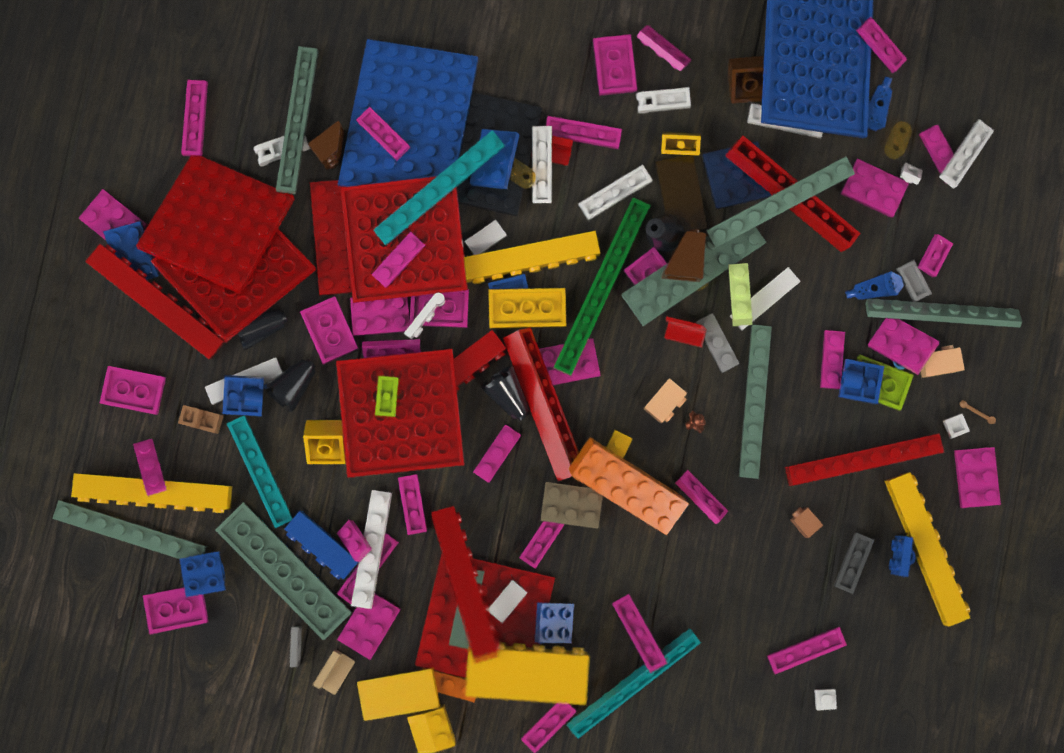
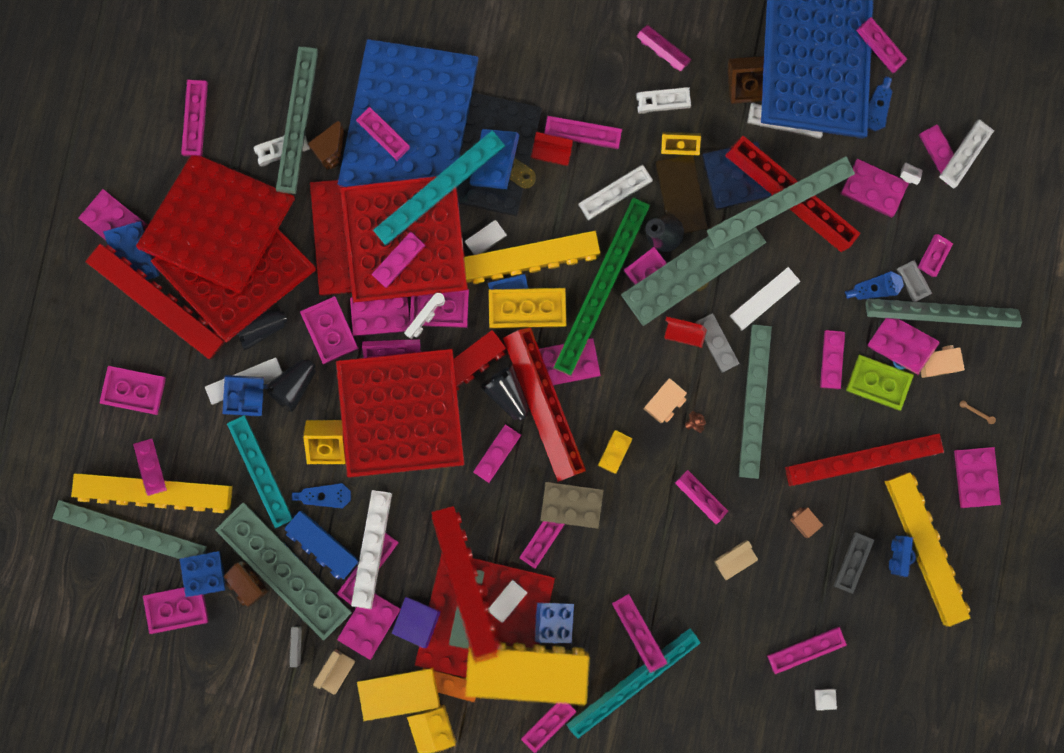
medium nougat slope [178,405,223,434] -> none
dark pink plate [337,520,372,562] -> none
lime plate [375,376,399,417] -> none
dark pink plate [398,474,427,535] -> none
white tile [532,126,552,203] -> none
orange brick [568,437,689,535] -> none
dark pink plate [593,34,637,95] -> none
reddish brown slope [661,229,706,282] -> none
yellowish green brick [729,263,752,326] -> none
blue plate [838,359,884,404] -> none
clear yellow plate [885,121,912,159] -> none
white plate [943,414,969,439] -> none
none -> reddish brown slope [223,561,269,607]
none -> blue piece [292,483,351,508]
none -> dark purple tile [392,597,441,648]
none -> tan panel [713,540,758,580]

